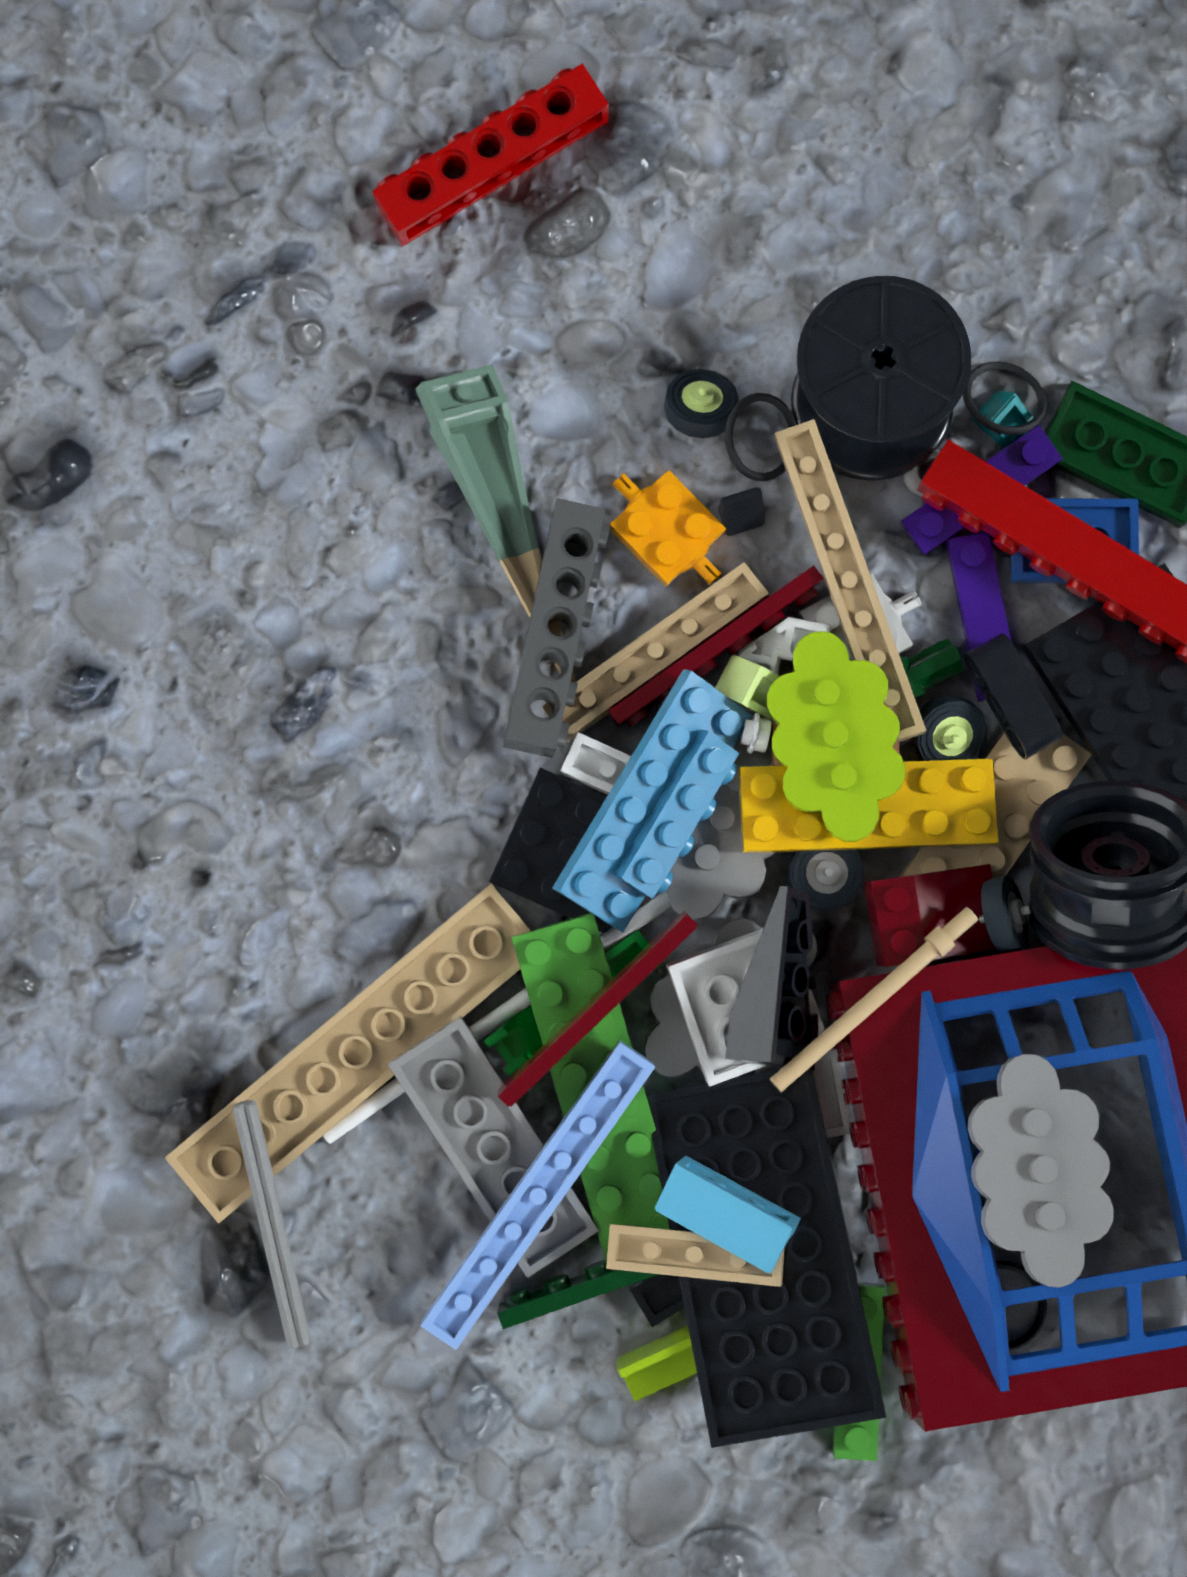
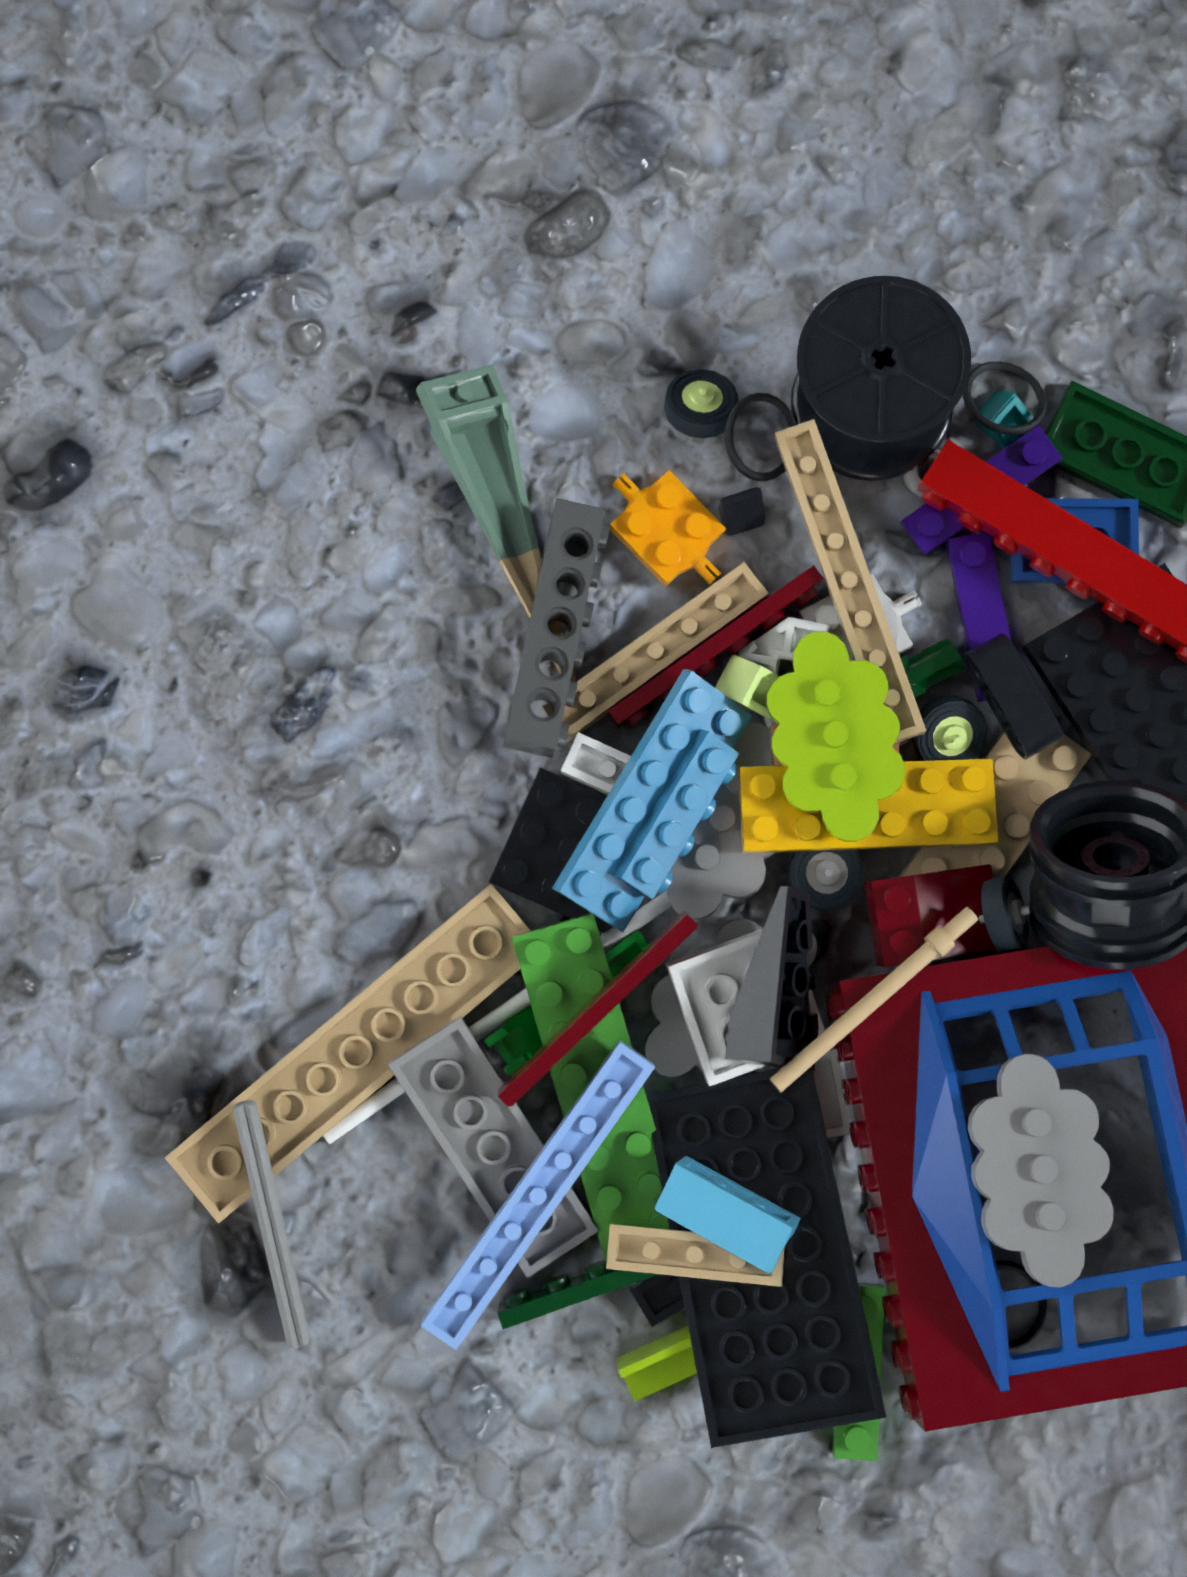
red brick [372,63,609,247] -> none
white plate [740,713,772,754] -> none

